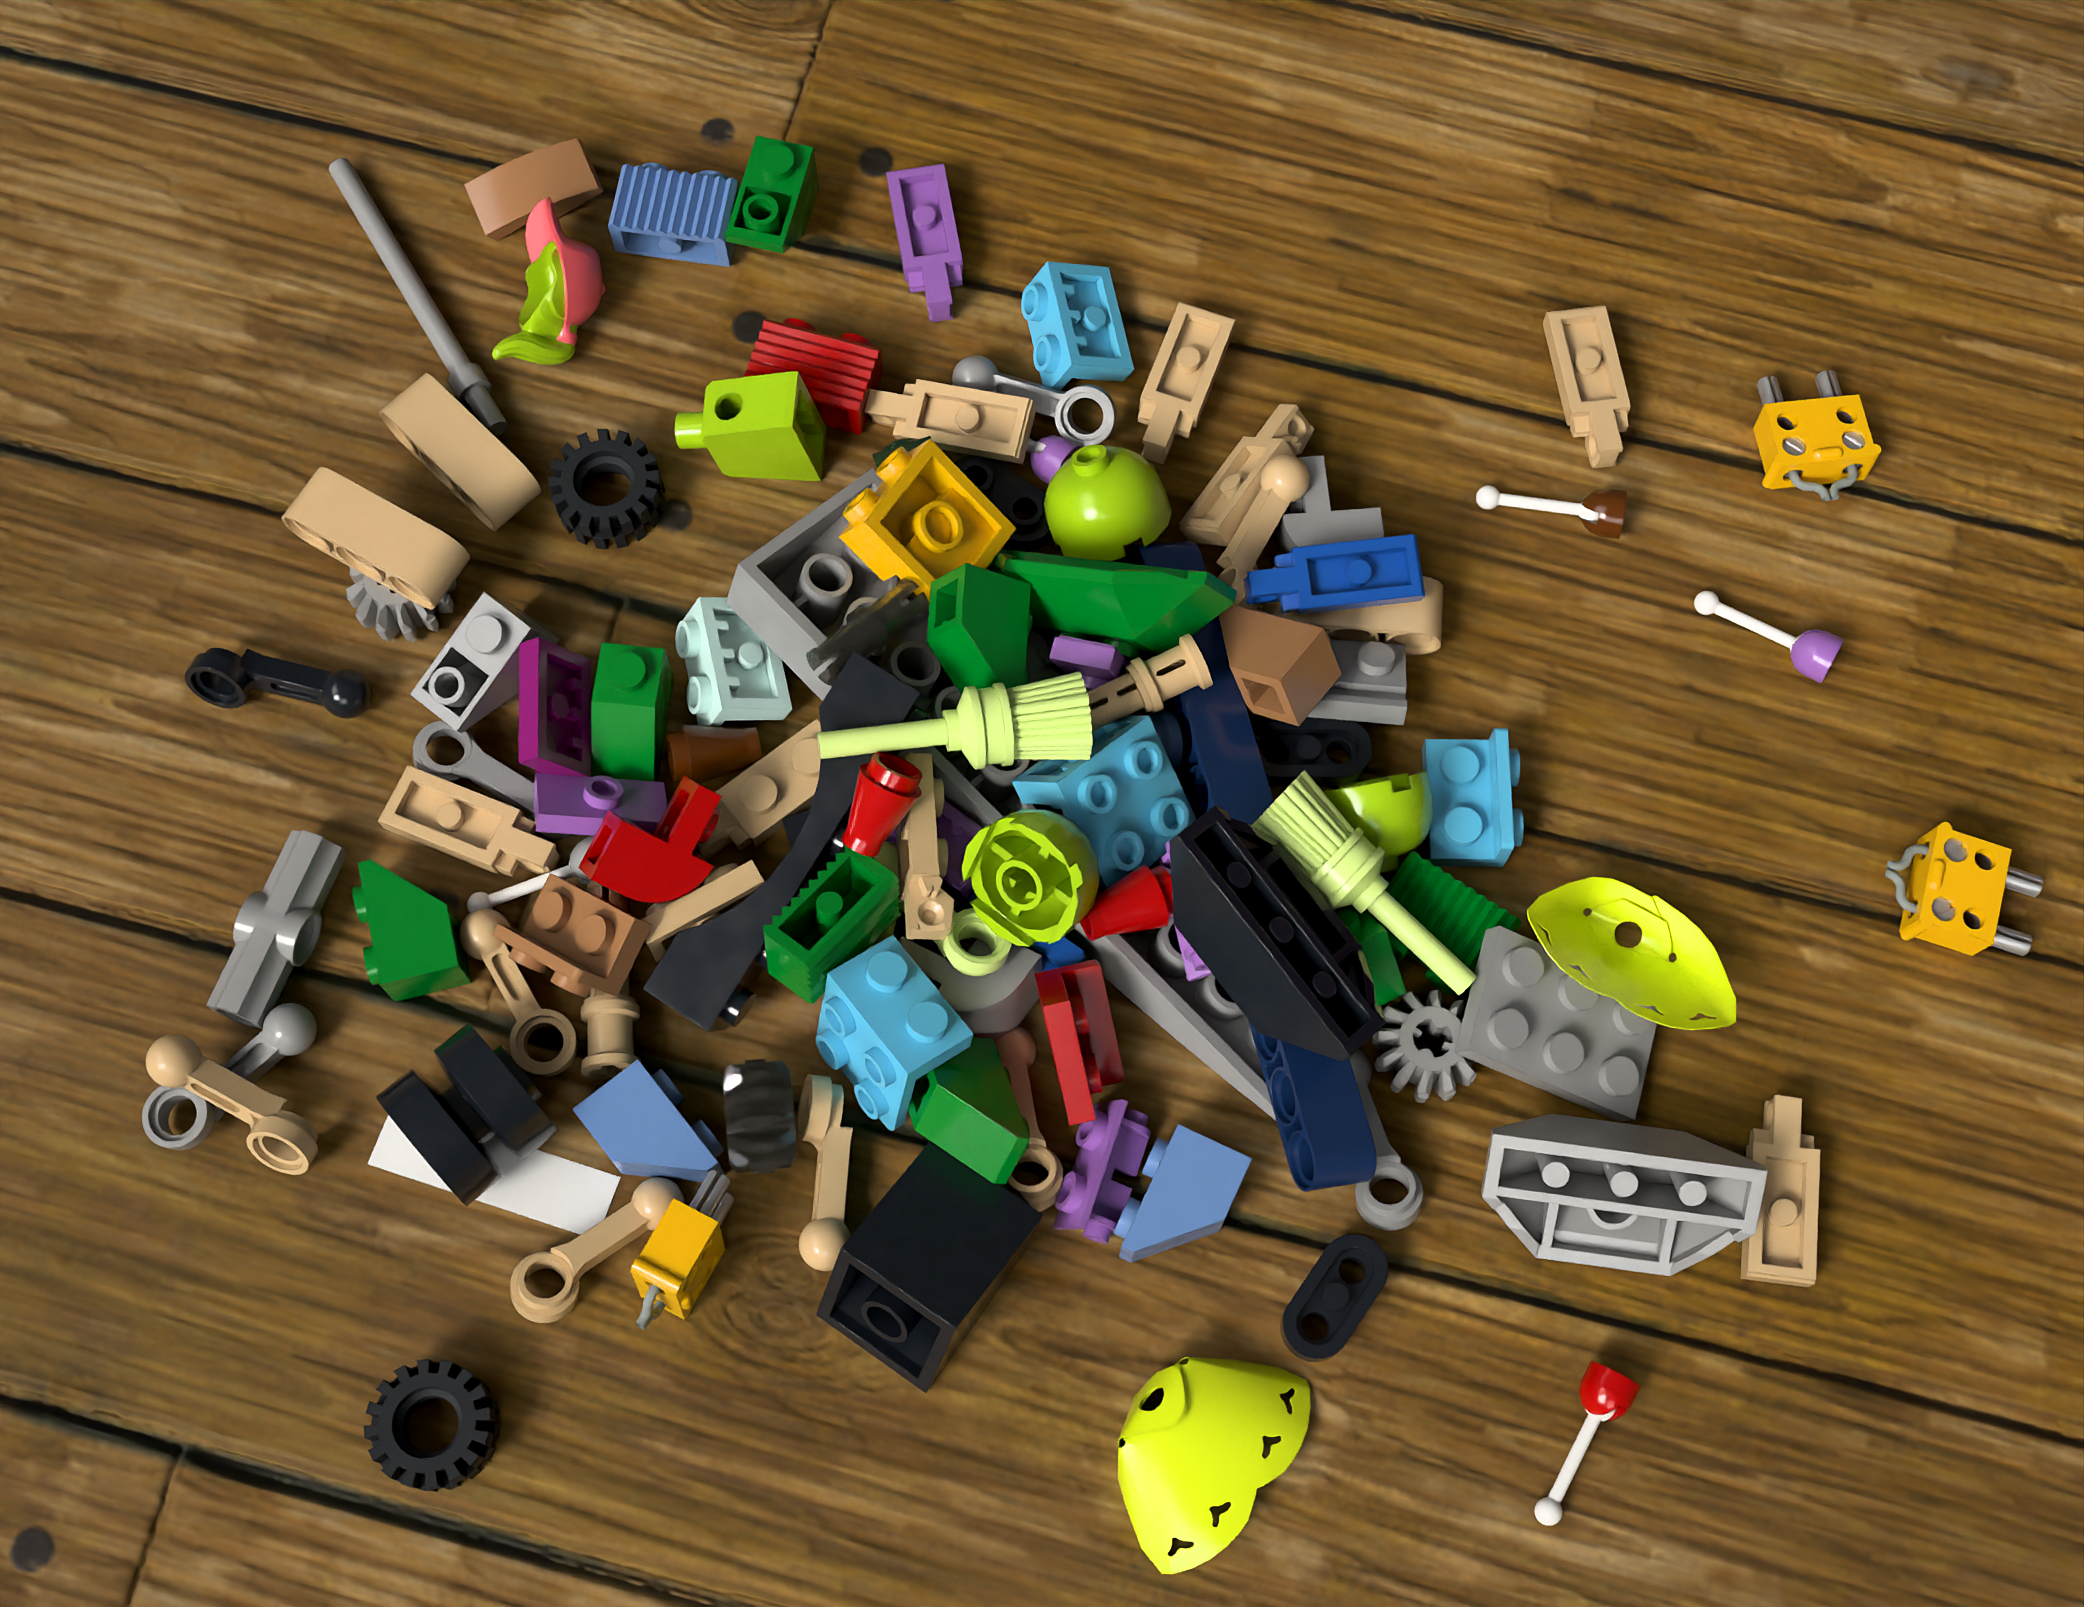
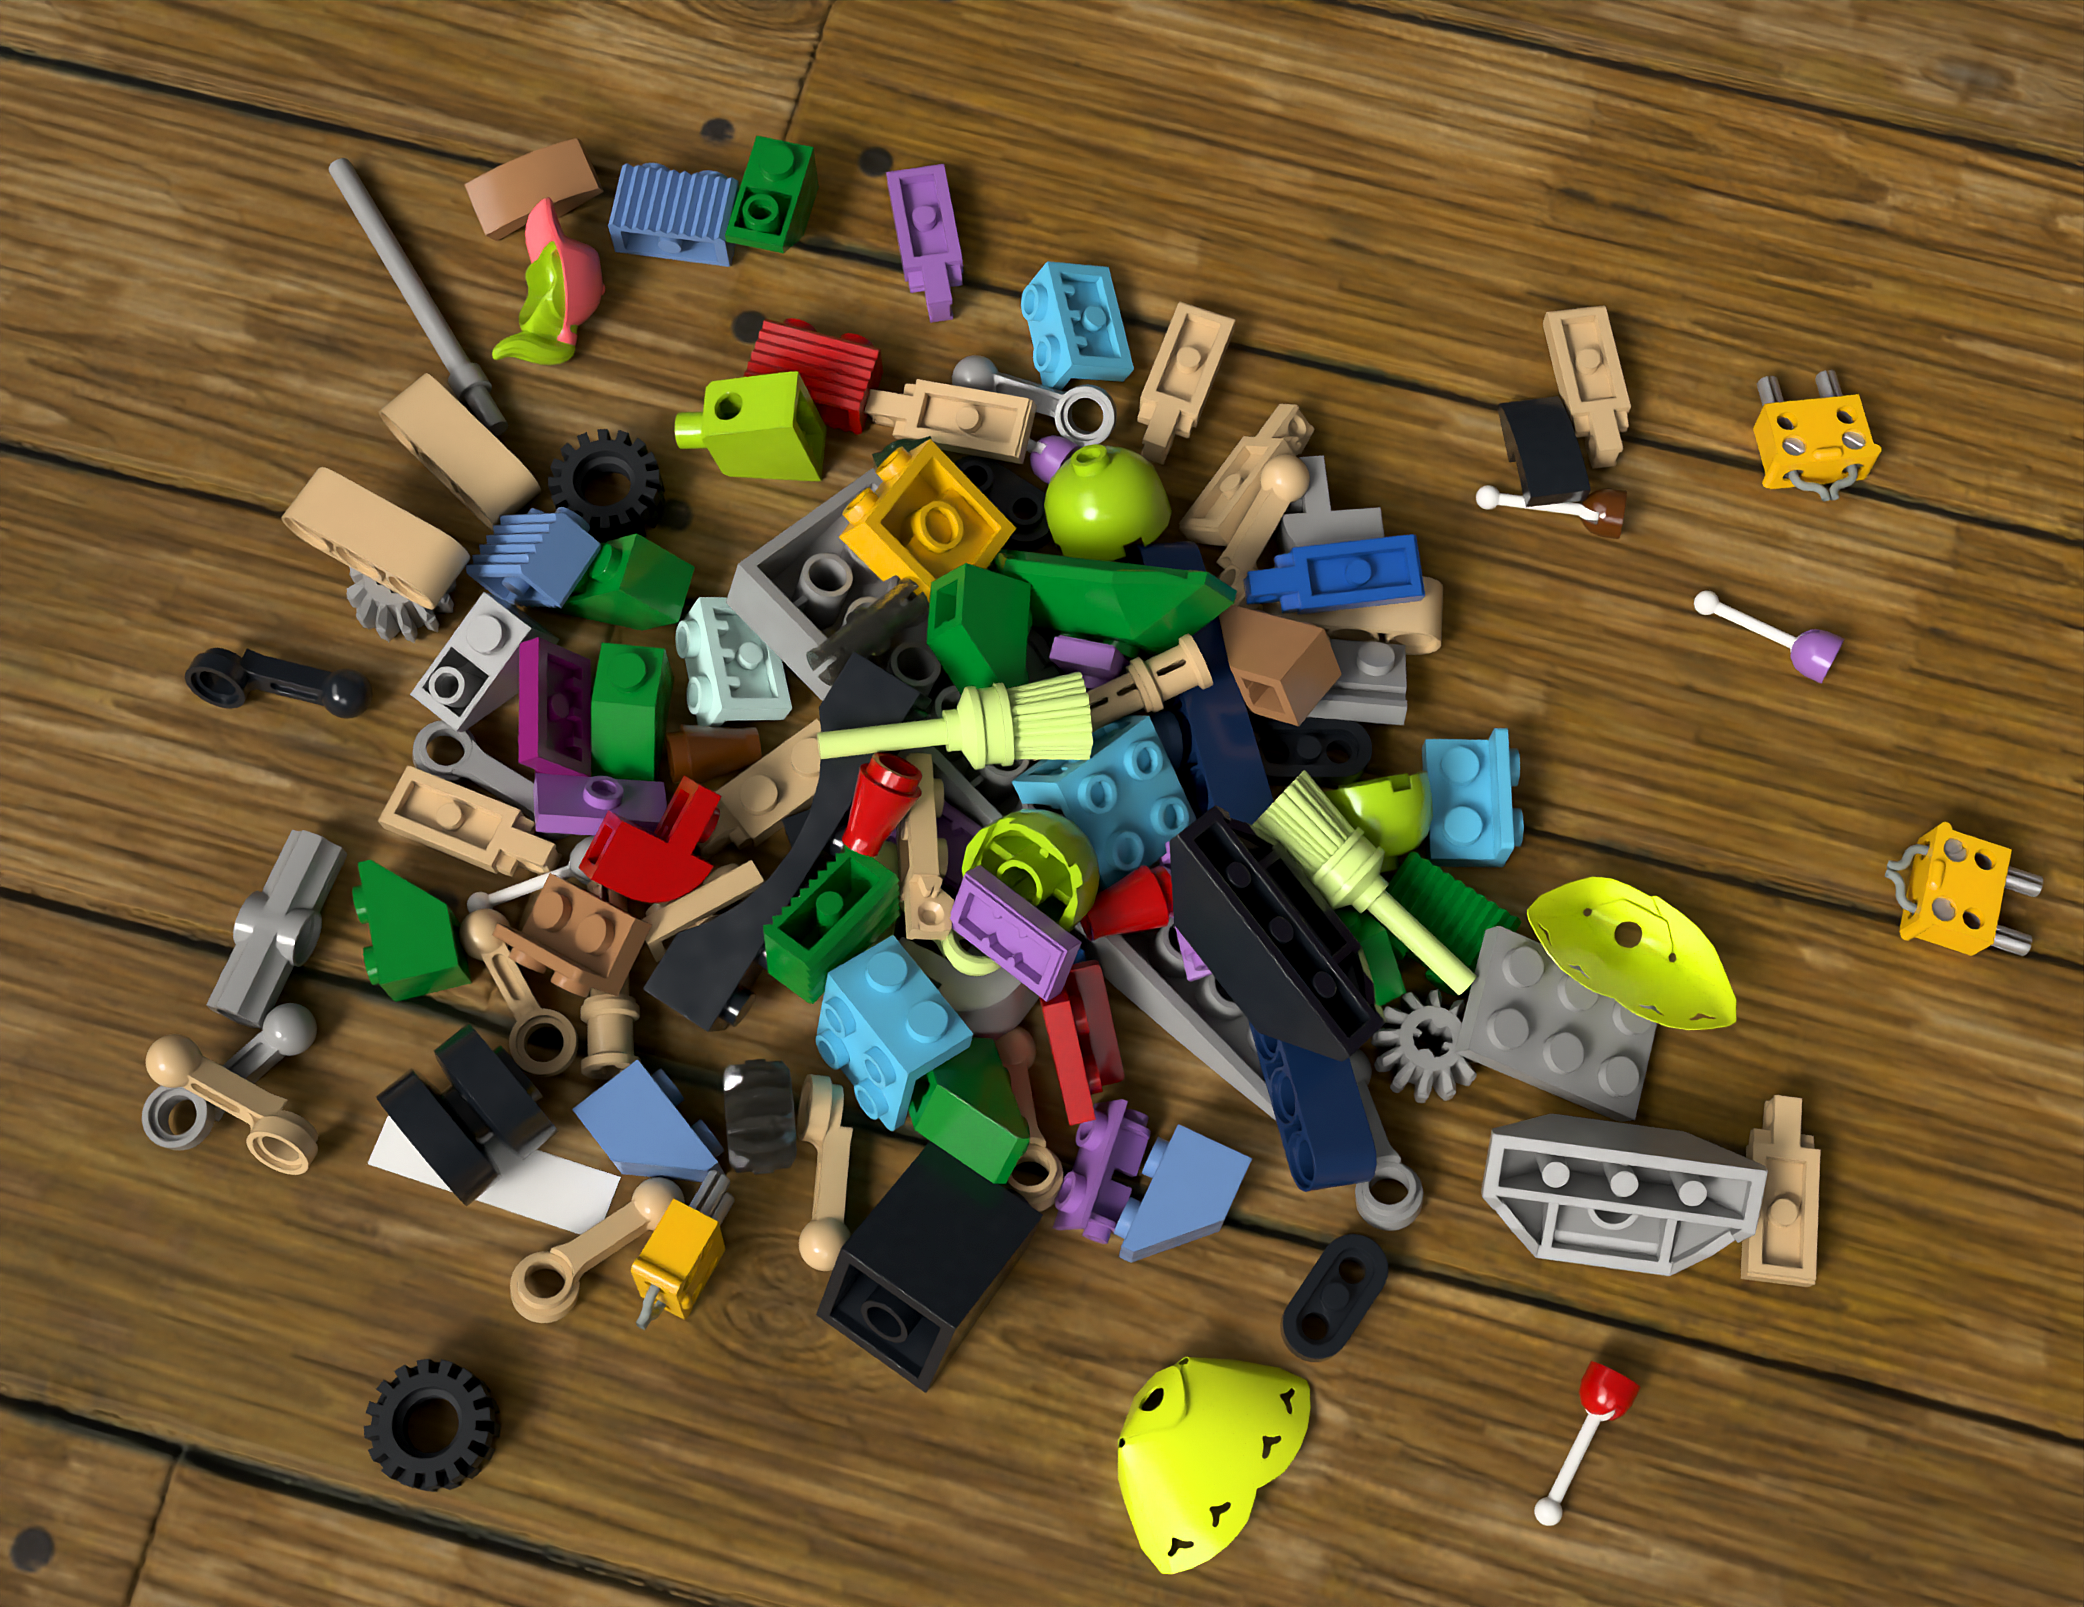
none -> medium blue brick [466,507,602,608]
none -> green slope [550,533,695,631]
none -> medium lavender plate [950,865,1082,1002]
none -> black slope [1497,396,1591,507]

